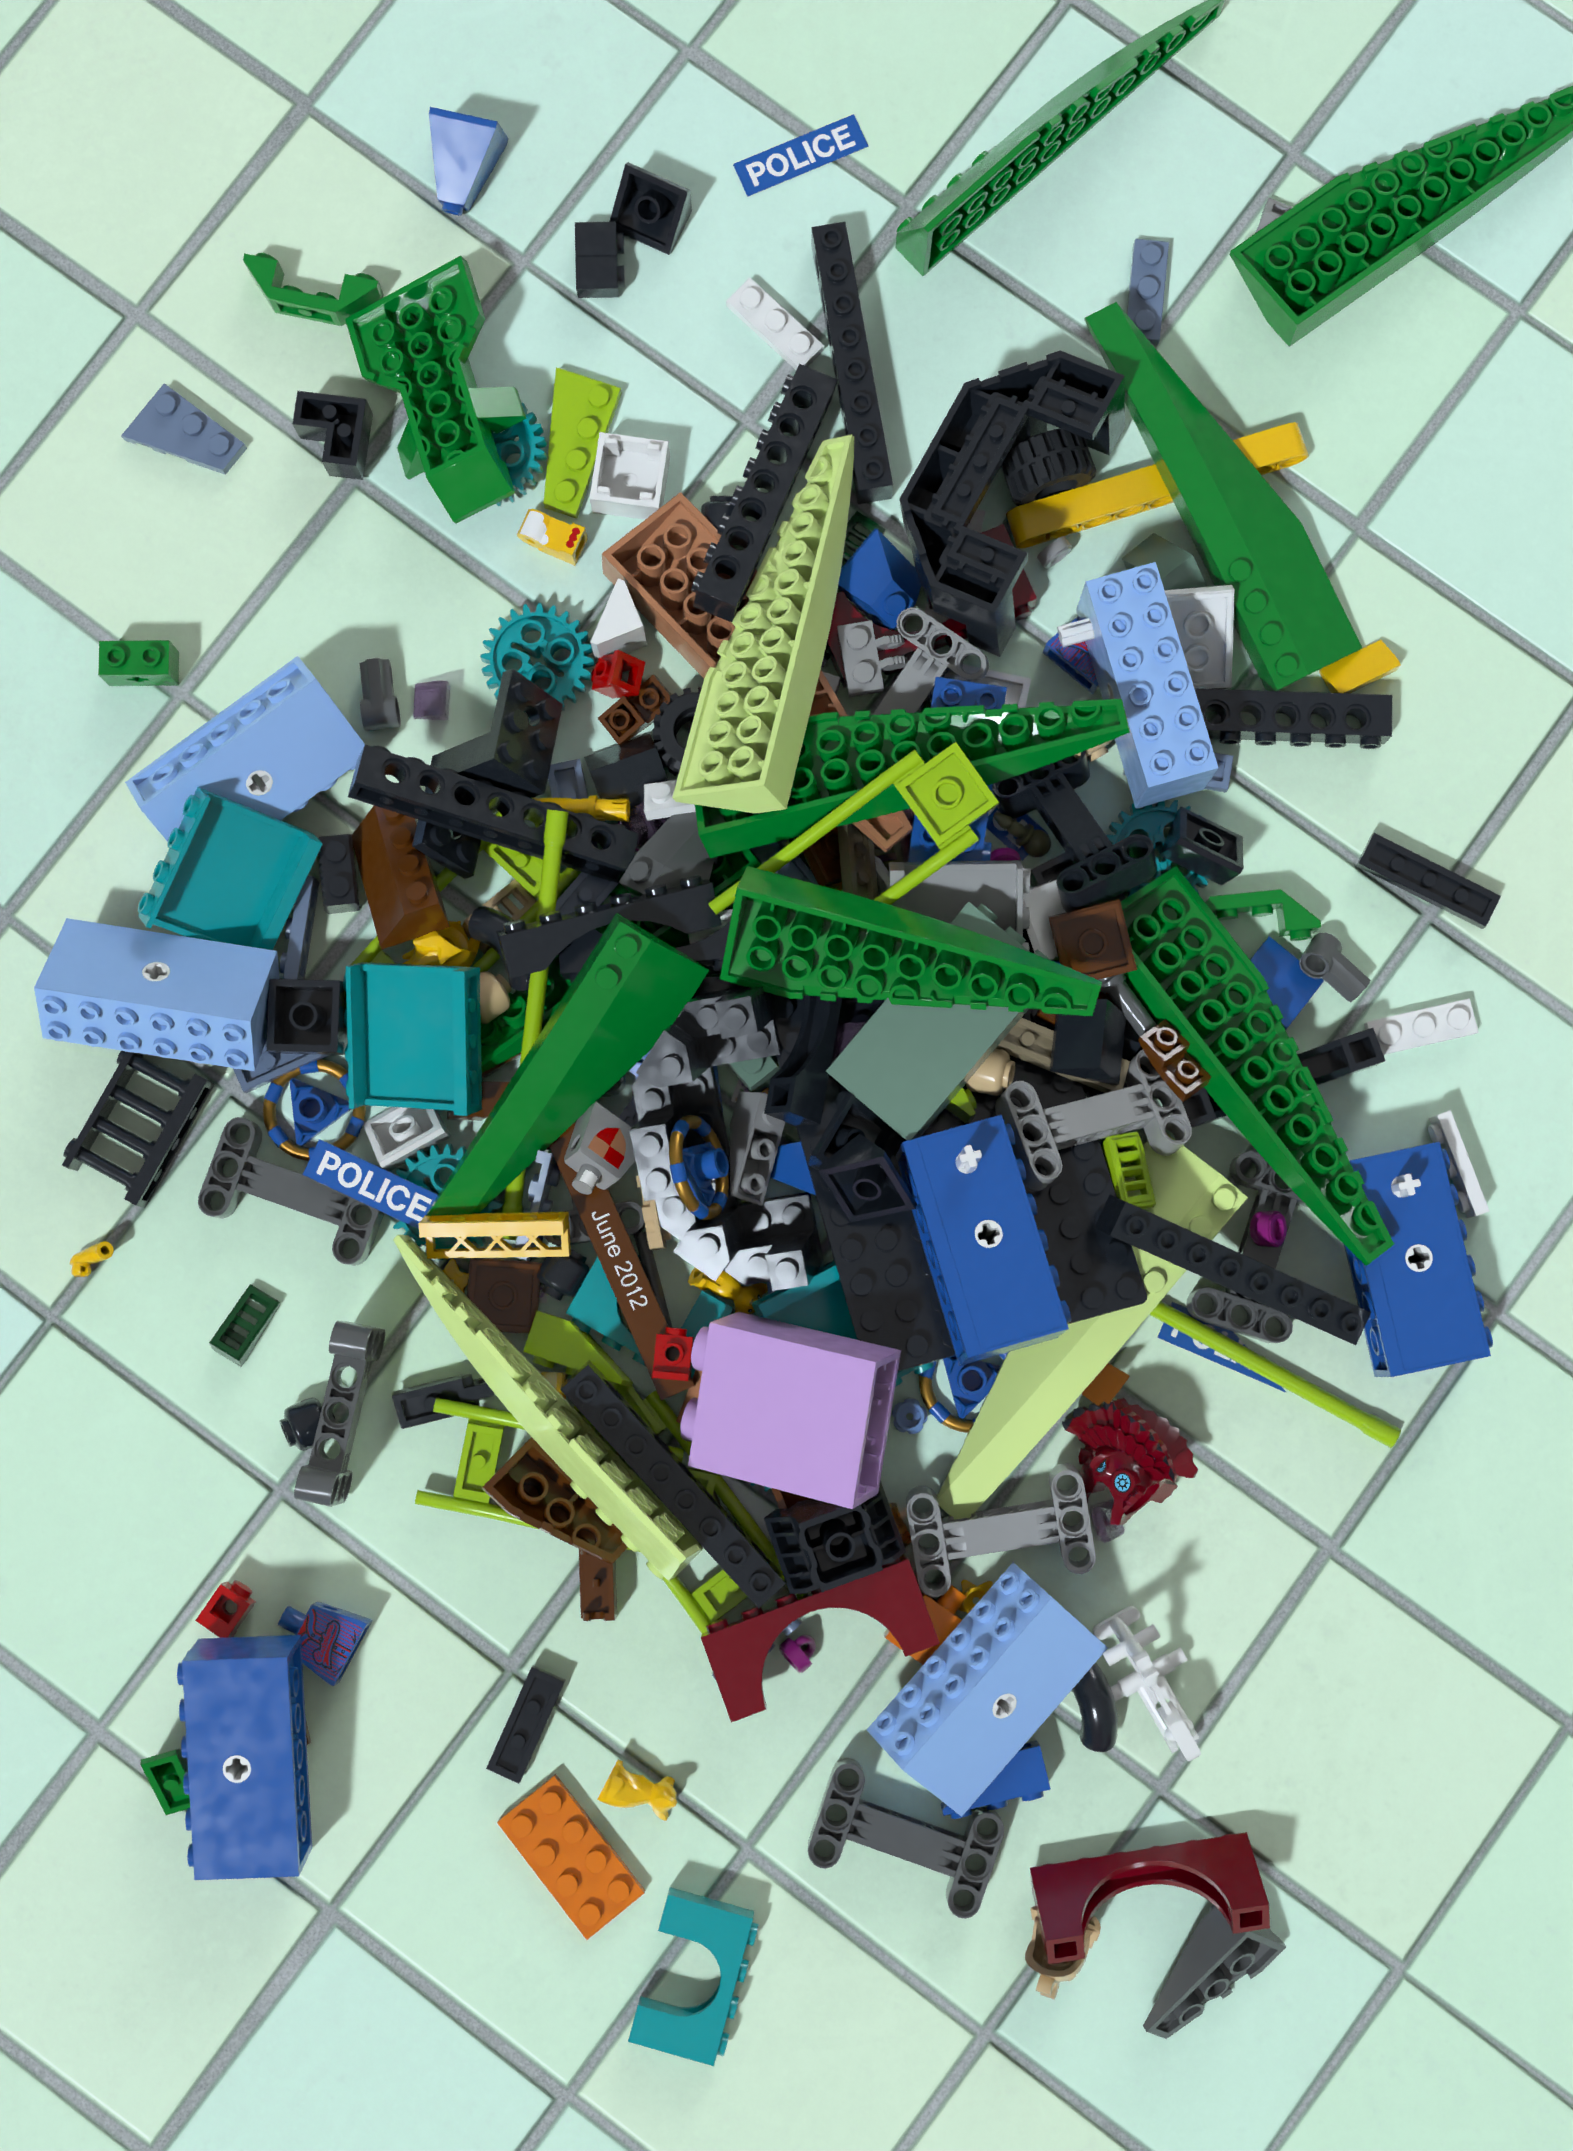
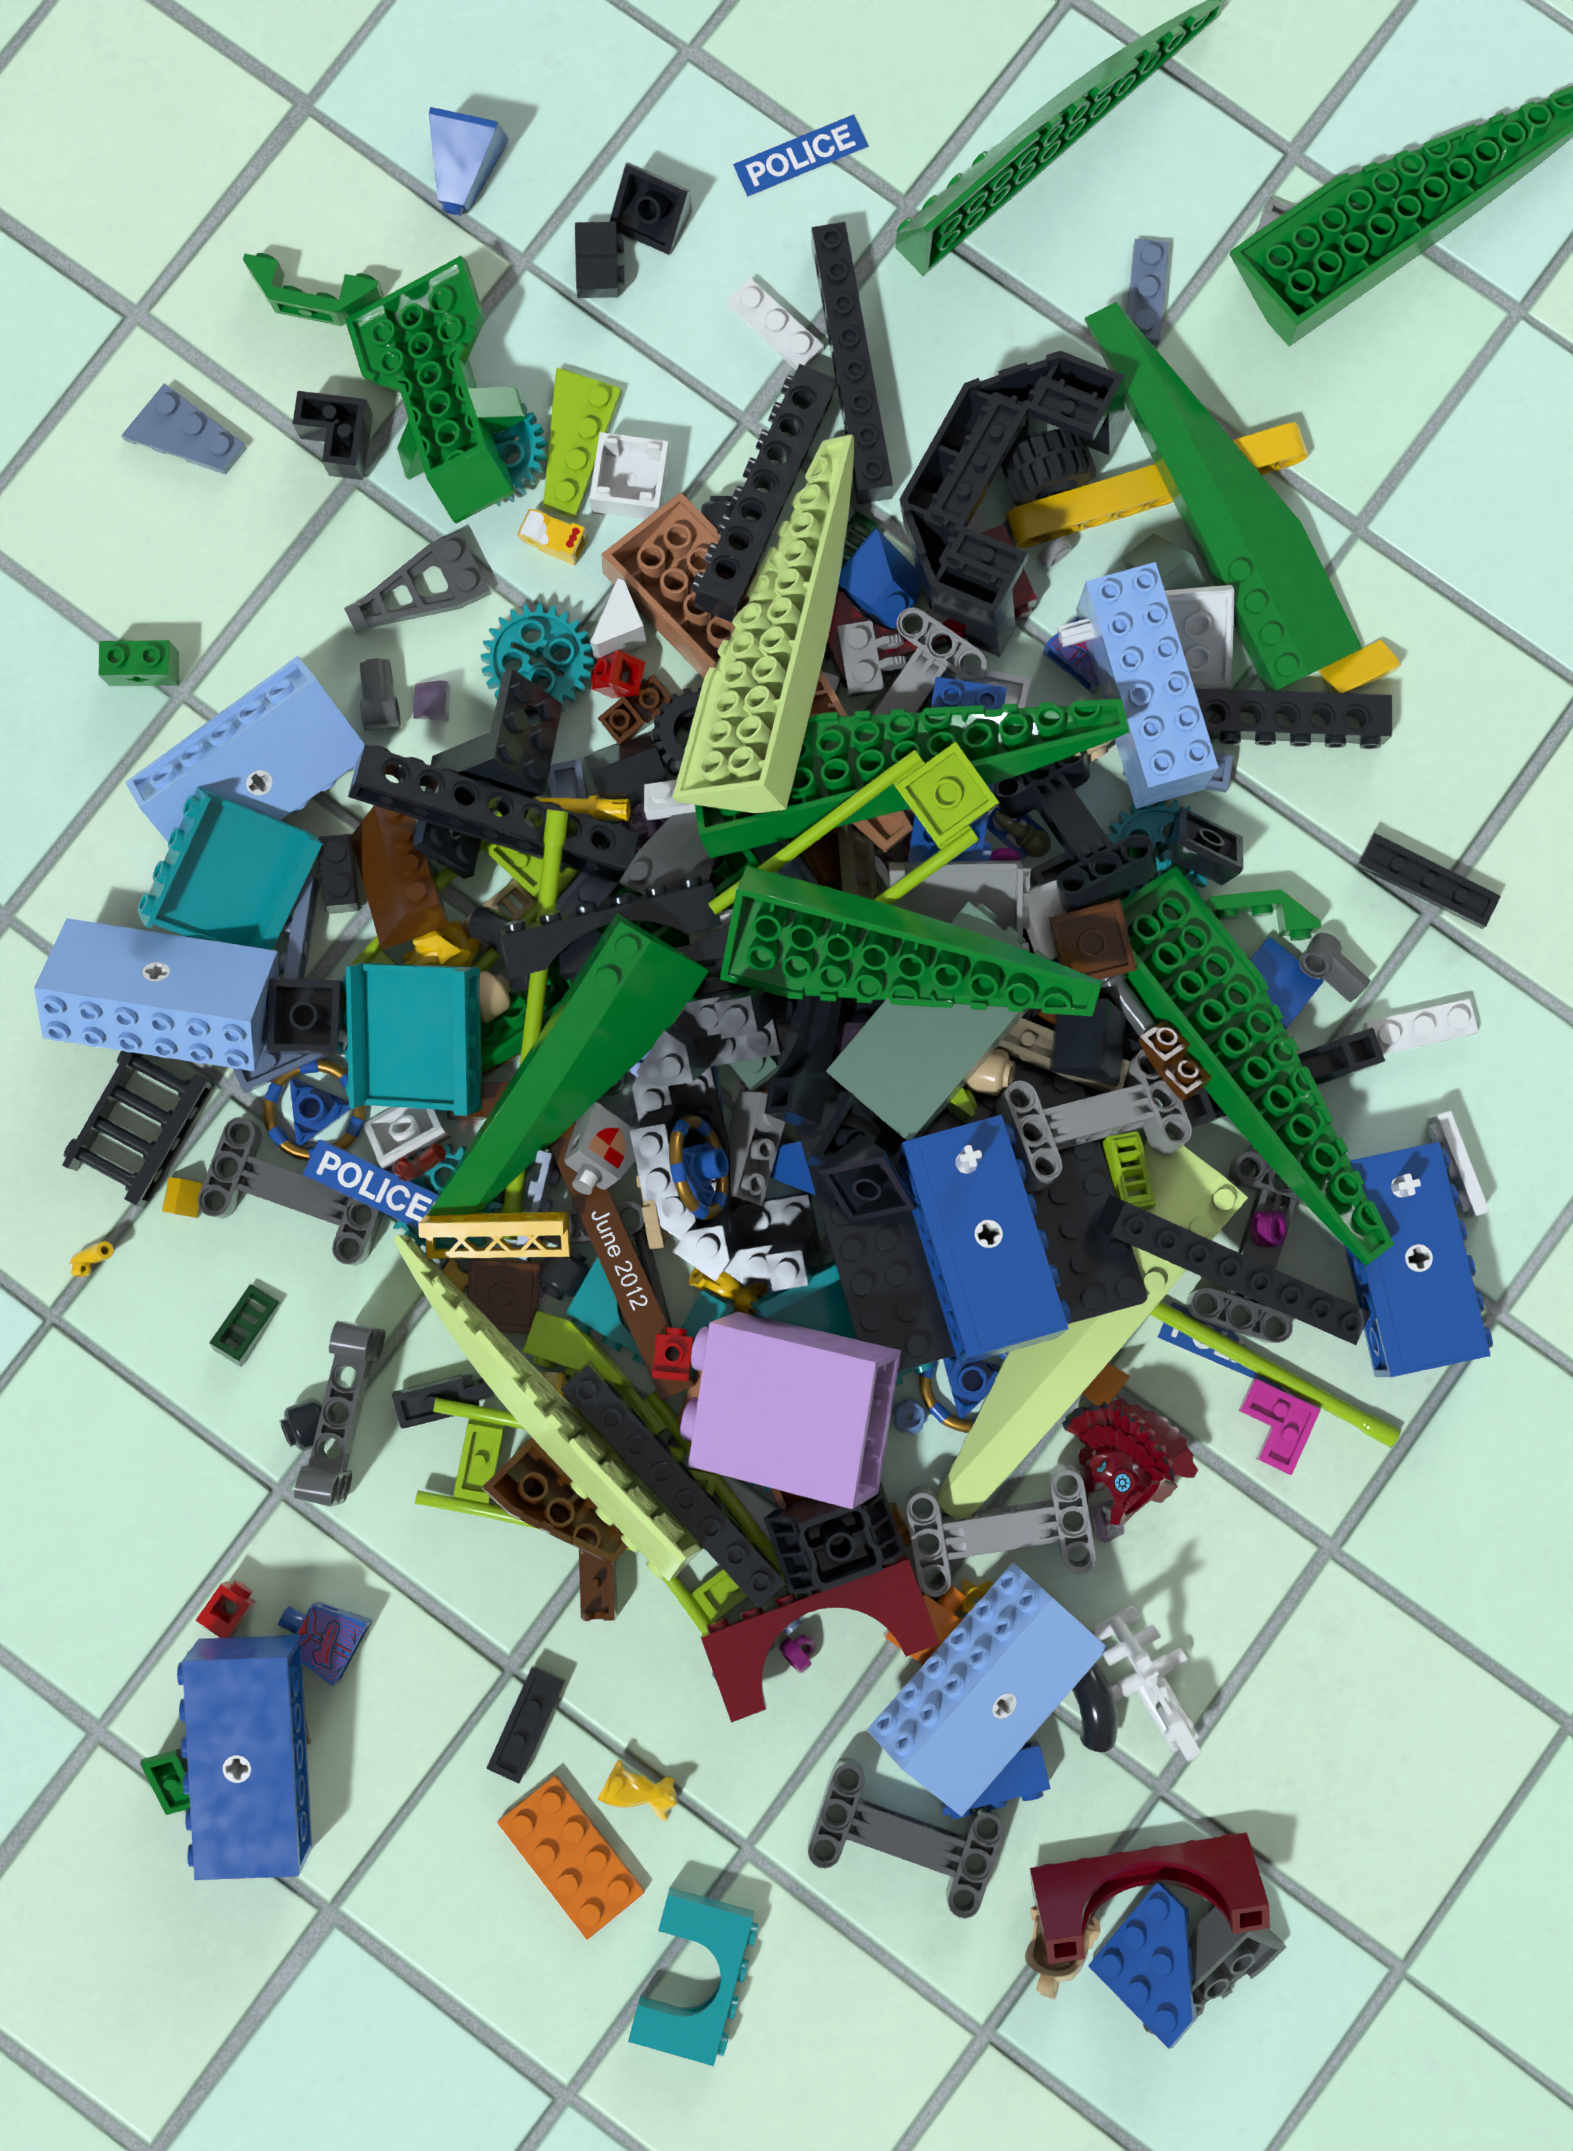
none -> yellow slope [162,1177,203,1218]
none -> dark grey plate [344,530,491,633]
none -> clear red arm [392,1143,446,1182]
none -> blue plate [1088,1882,1197,2049]
none -> dark pink plate [1238,1378,1321,1475]

